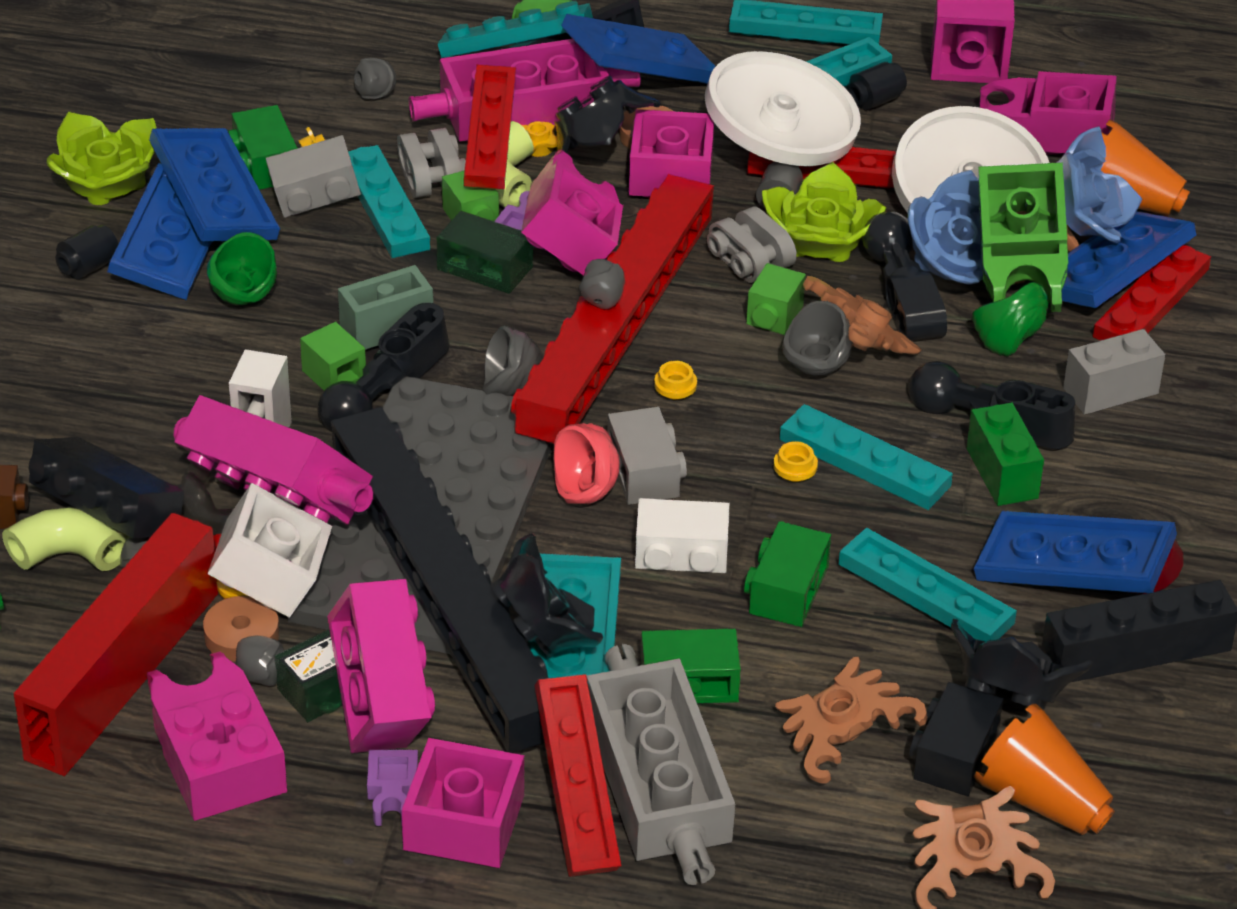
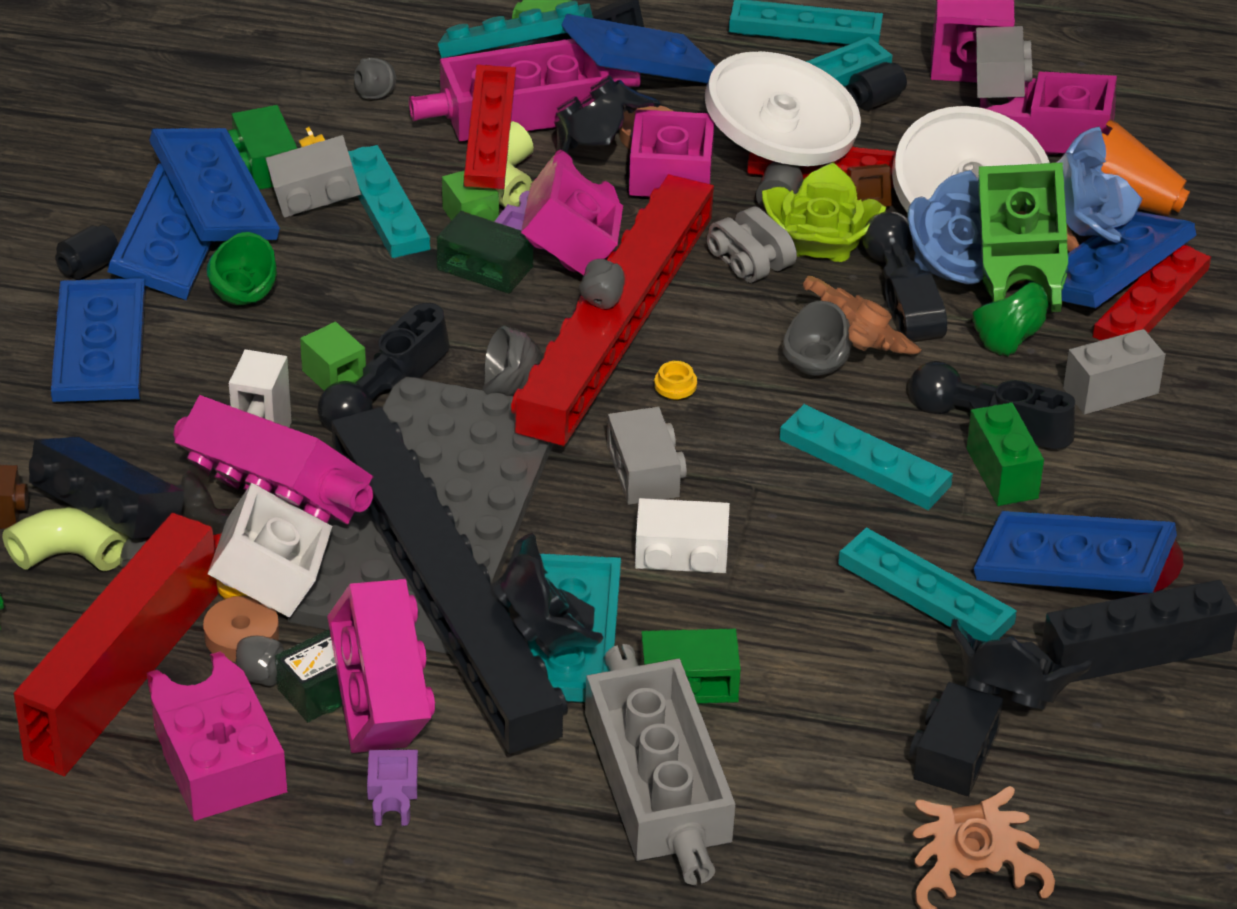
lime brick [47,112,157,205] -> none
sand green brick [338,265,433,349] -> none
light grey brick [397,128,466,198] -> none
dark pink brick [402,738,524,868] -> none
yellow plate [522,121,558,157] -> none
red plate [534,674,621,877] -> none
coral hair [554,423,620,504] -> none
green brick [744,521,831,627] -> none
bright green brick [747,263,806,335] -> none
yellow plate [774,441,818,482] -> none
nougat animal [775,657,928,784] -> none
orange cone [974,704,1115,835] -> none
none -> blue plate [51,278,146,402]
none -> reddish brown plate [847,164,892,207]
none -> light grey brick [976,26,1032,98]

